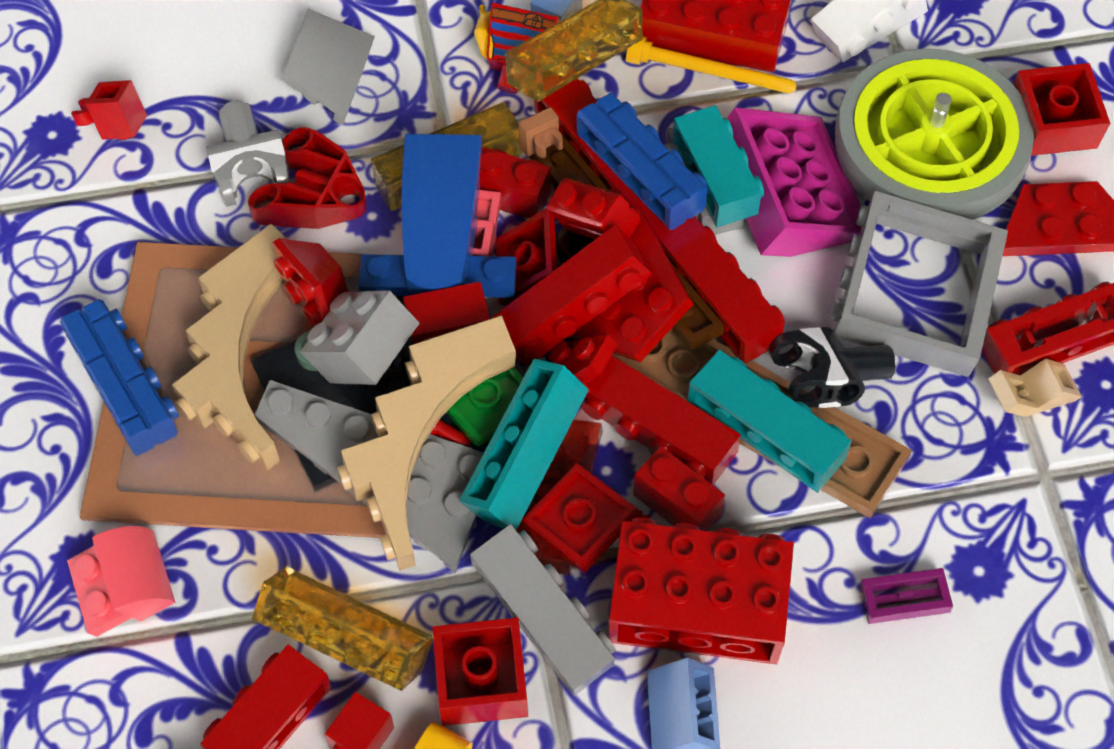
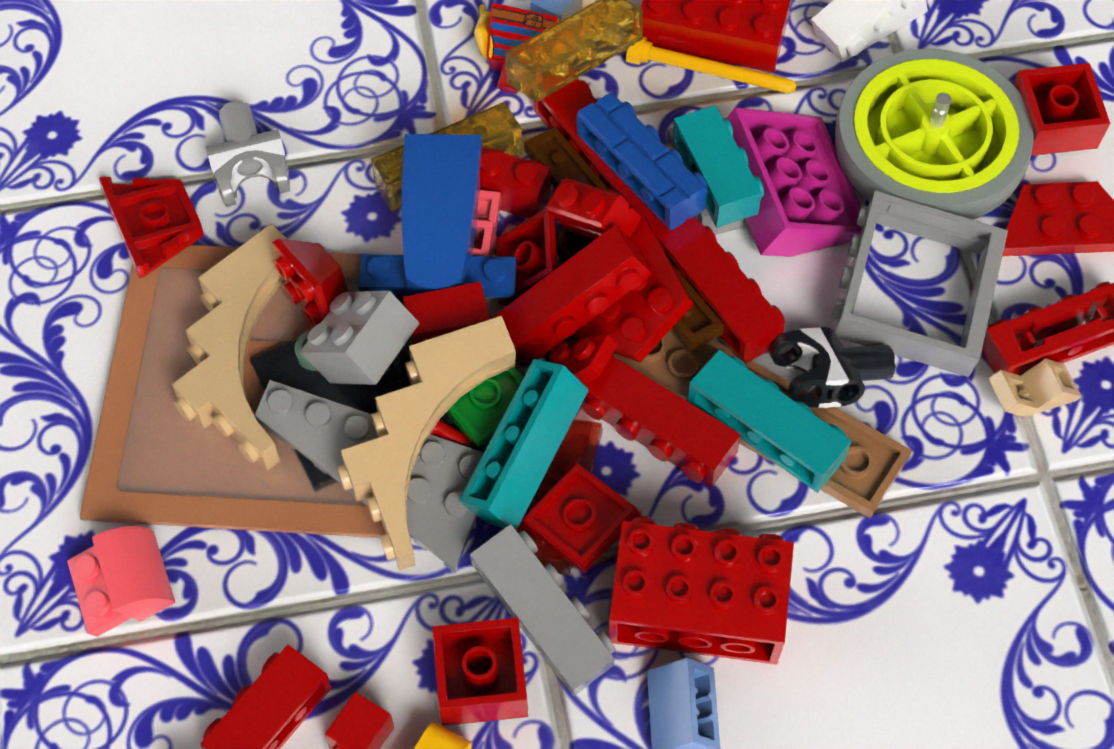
blue brick [60,299,179,456] -> none
red brick [71,80,147,140] -> none
red connector [248,127,367,229] -> none
clear yellow brick [252,566,433,691] -> none
light grey slope [281,9,375,125] -> none
nougat tile [518,107,563,158] -> none
red brick [633,446,725,531] -> none
magenta tile [859,568,953,624] -> none
none -> red wing [99,176,204,278]

